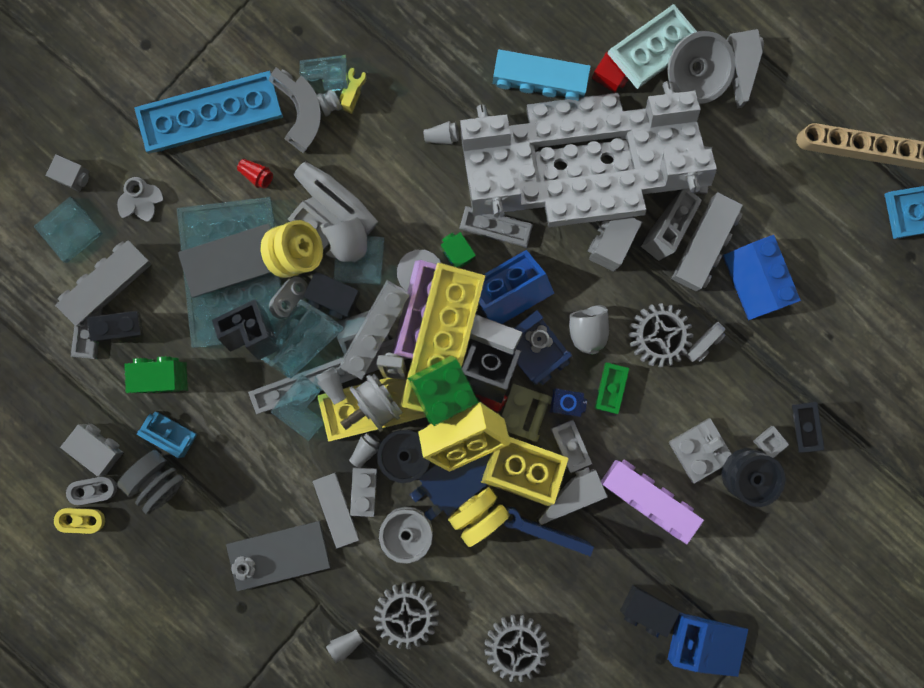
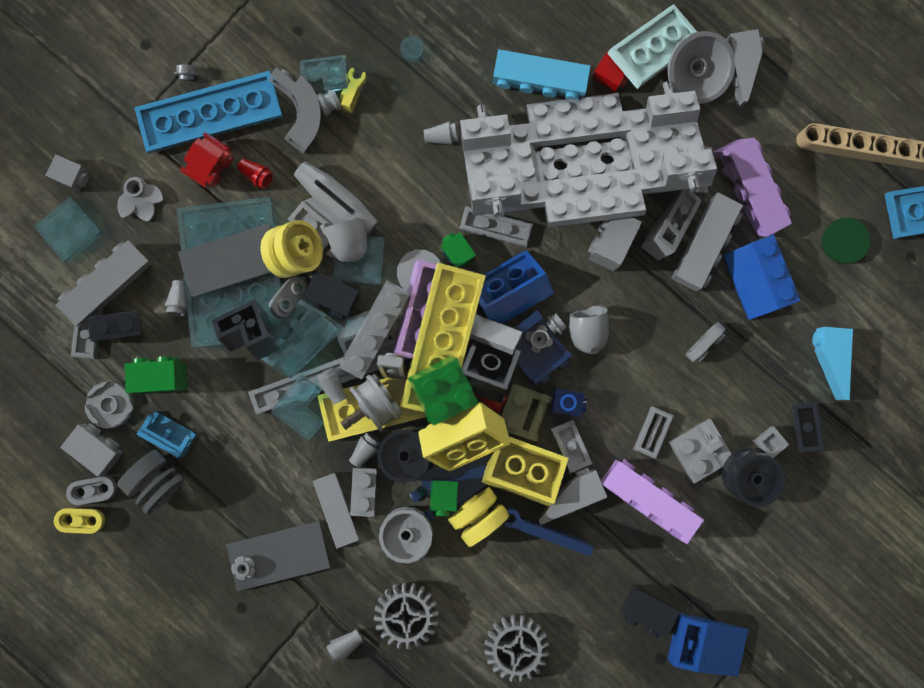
green plate [594,362,629,414] -> none
light grey gear [628,303,693,367] -> none
none -> light grey tile [85,382,134,428]
none -> light grey cone [164,280,188,317]
none -> light grey plate [174,65,198,80]
none -> red brick [181,132,234,188]
none -> clear light blue tile [400,37,423,62]
none -> green brick [430,481,458,517]
none -> light grey plate [546,313,567,335]
none -> light grey tile [633,406,674,459]
none -> lavender wedge [712,138,792,237]
none -> medium azure slope [812,327,853,400]
none -> dark green tile [821,217,870,264]

